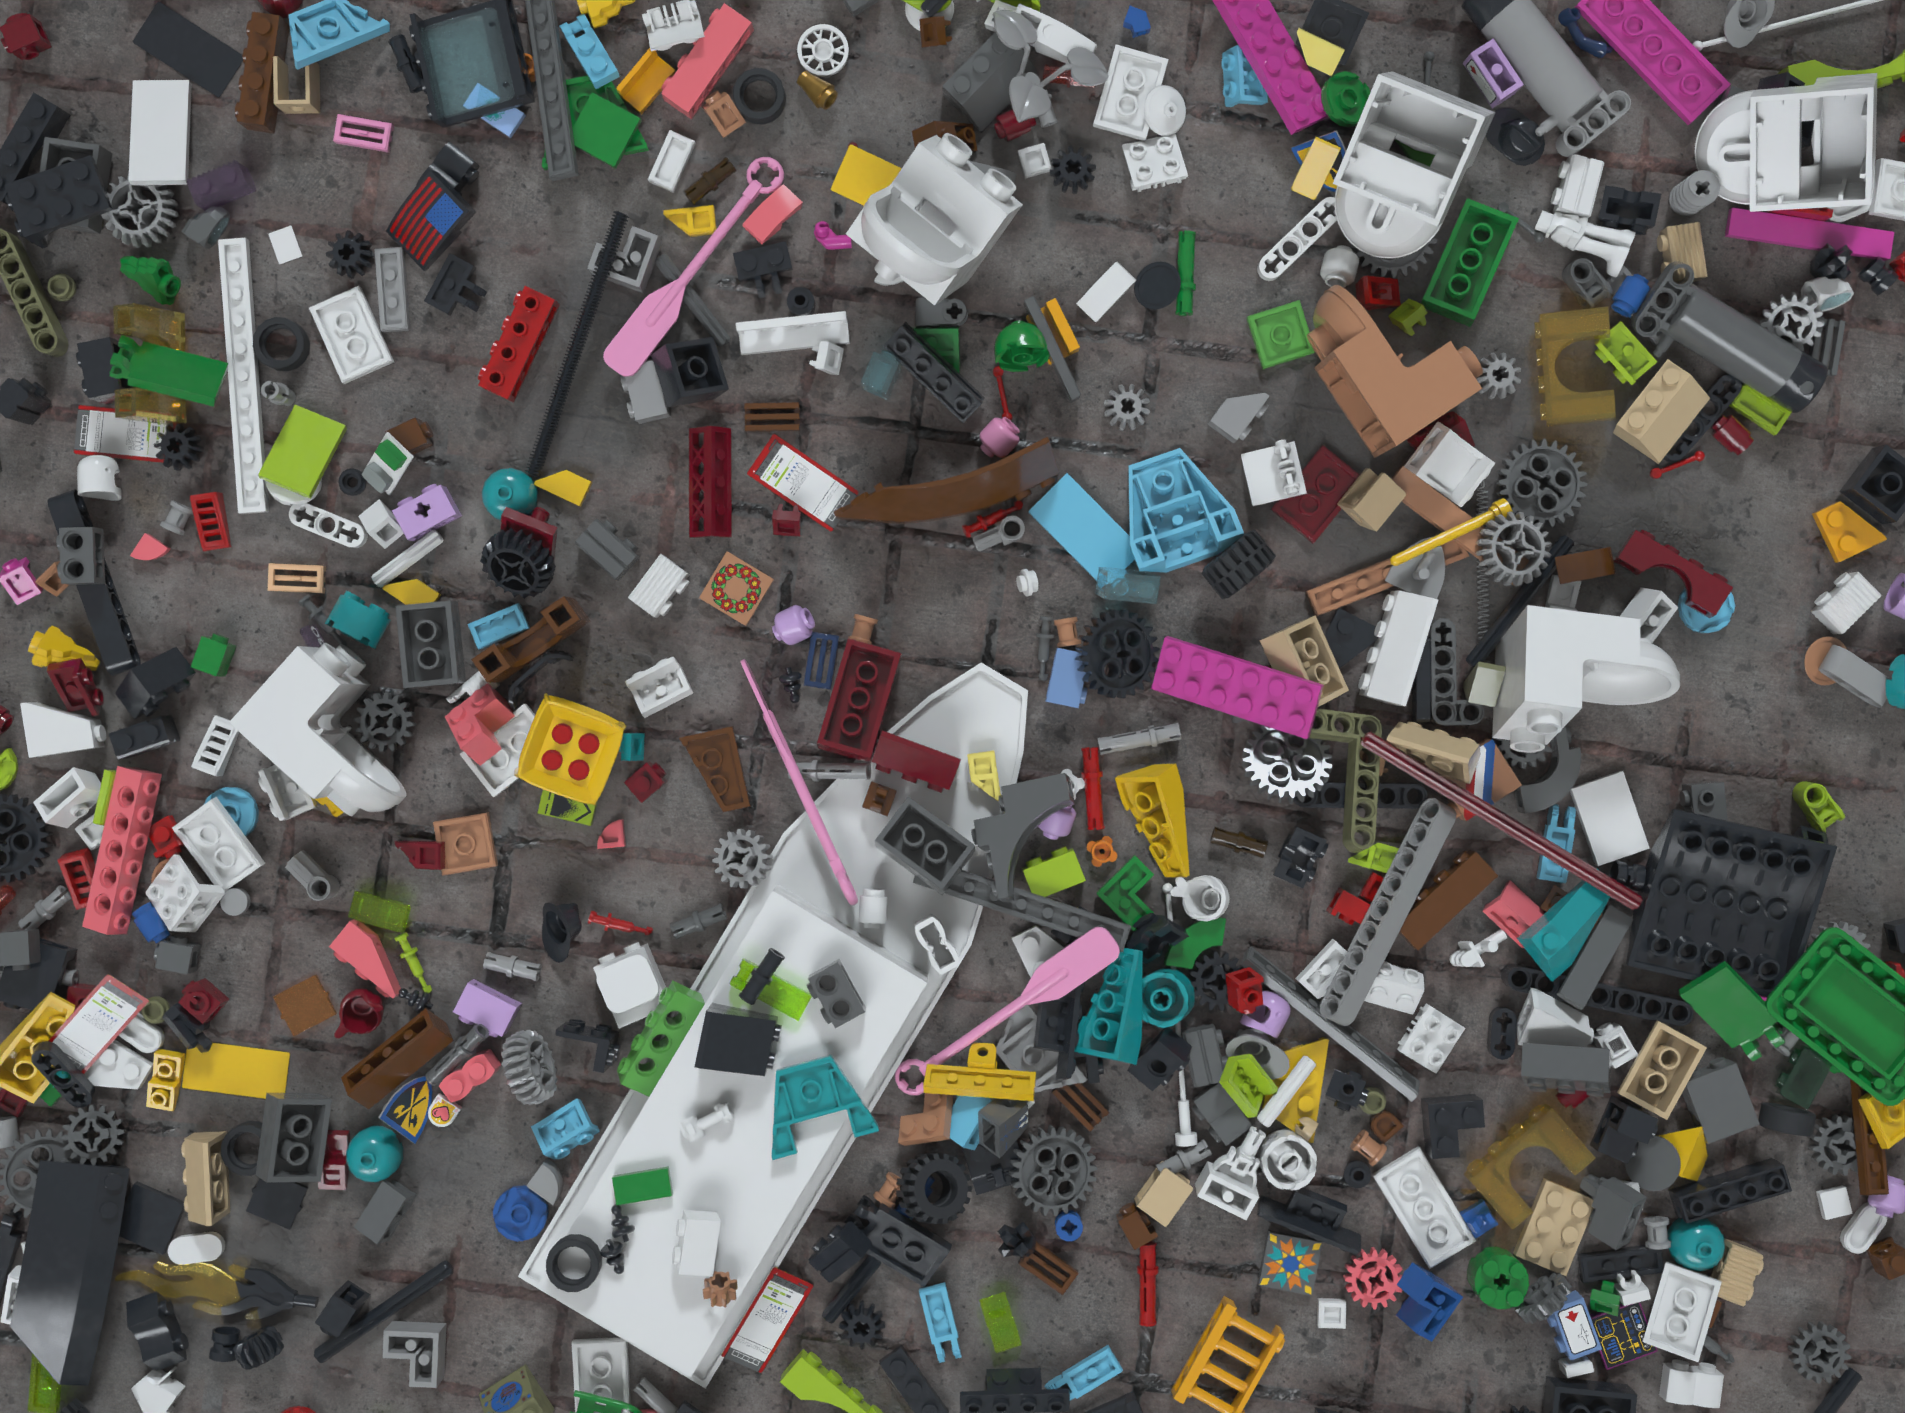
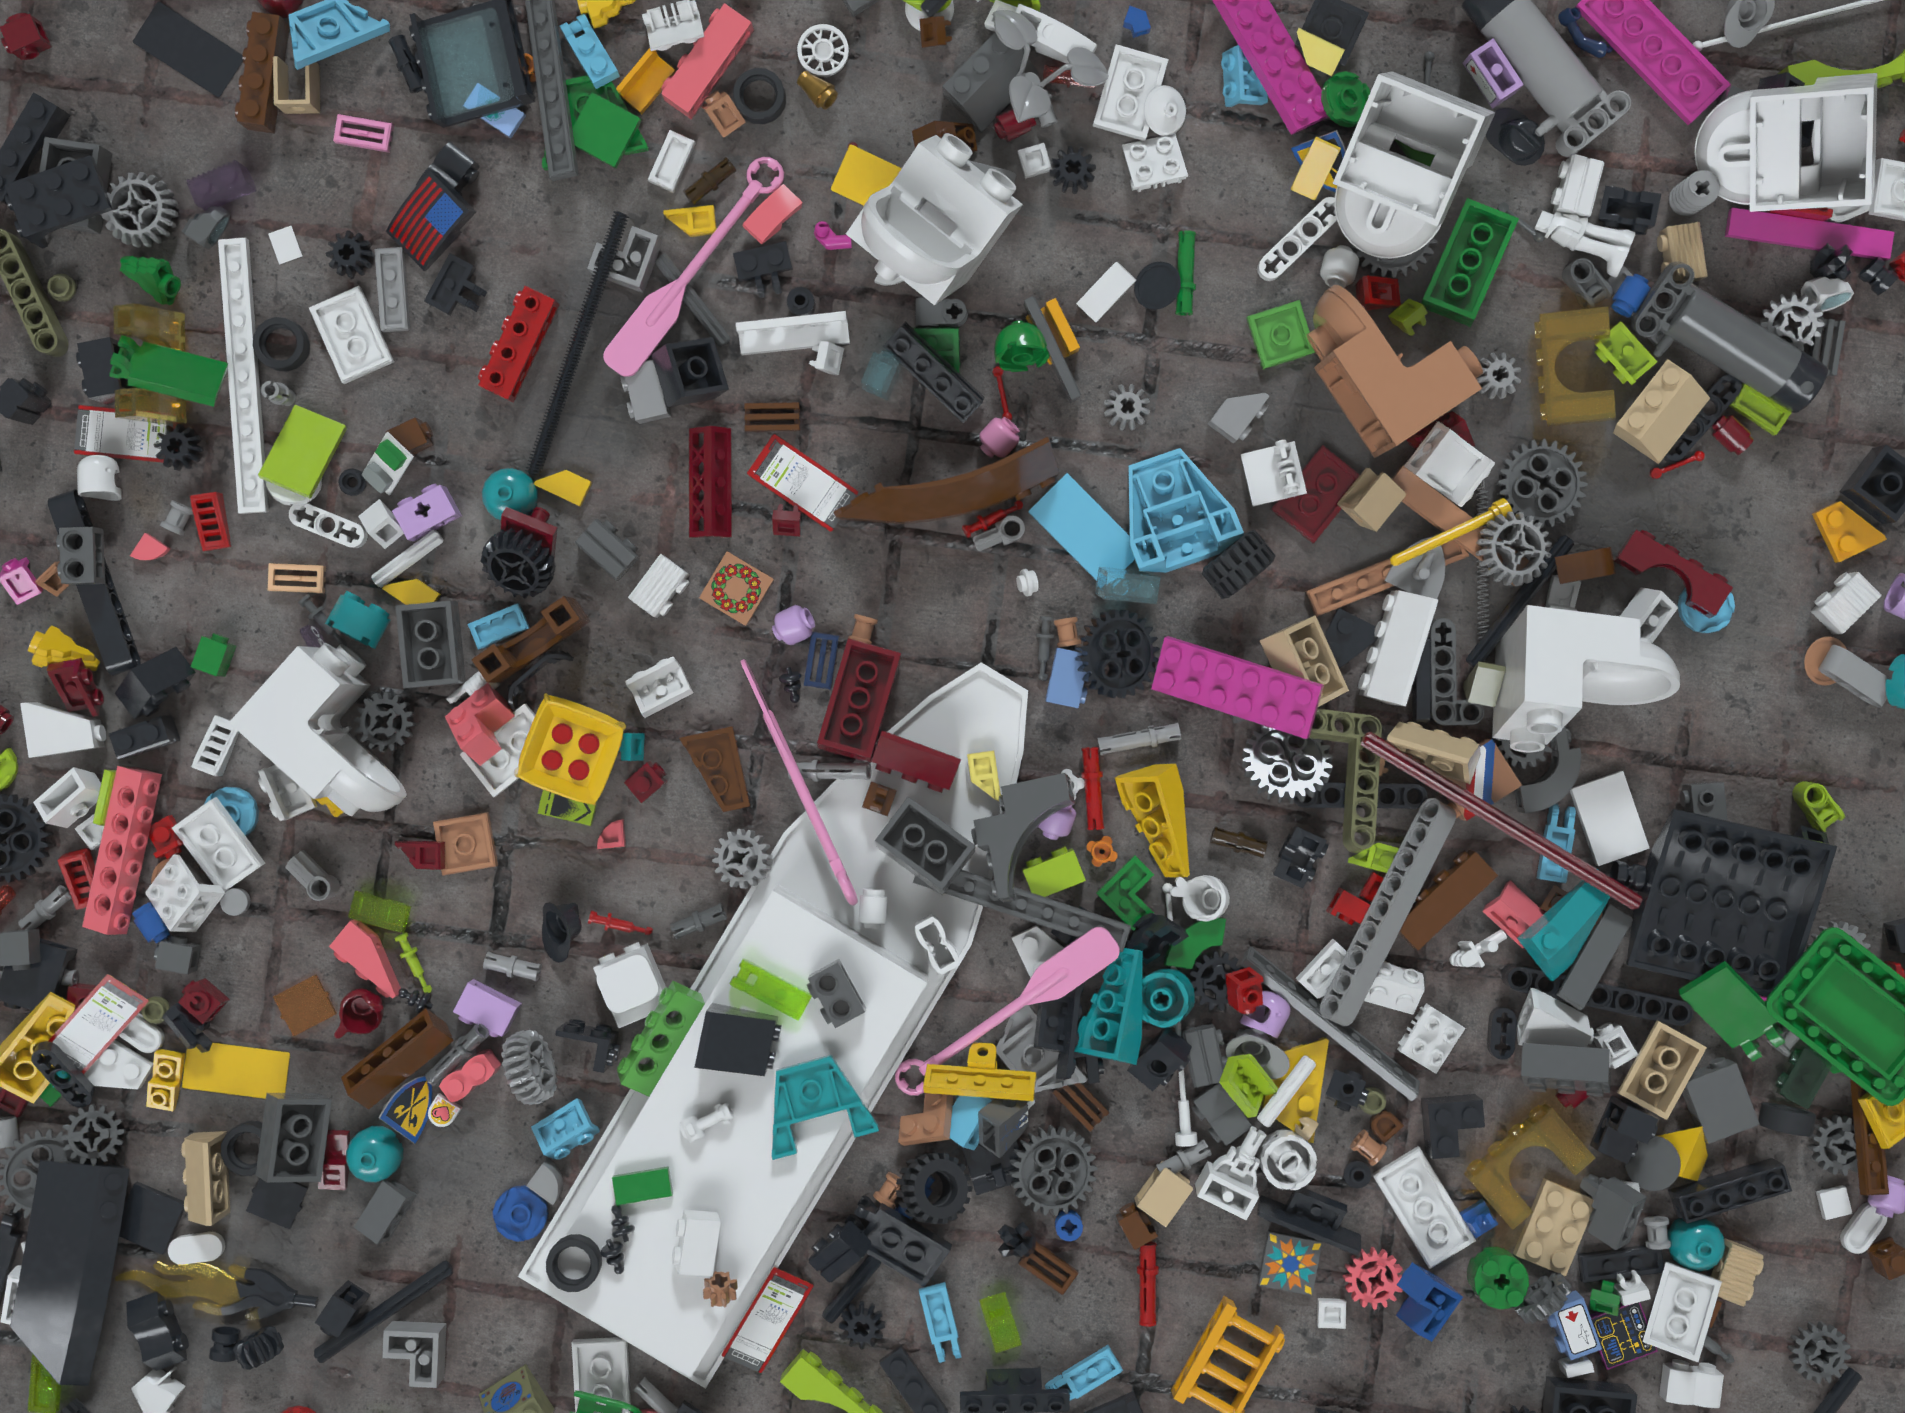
white tile [128,80,192,185] -> none
black pin [739,948,785,1005] -> none

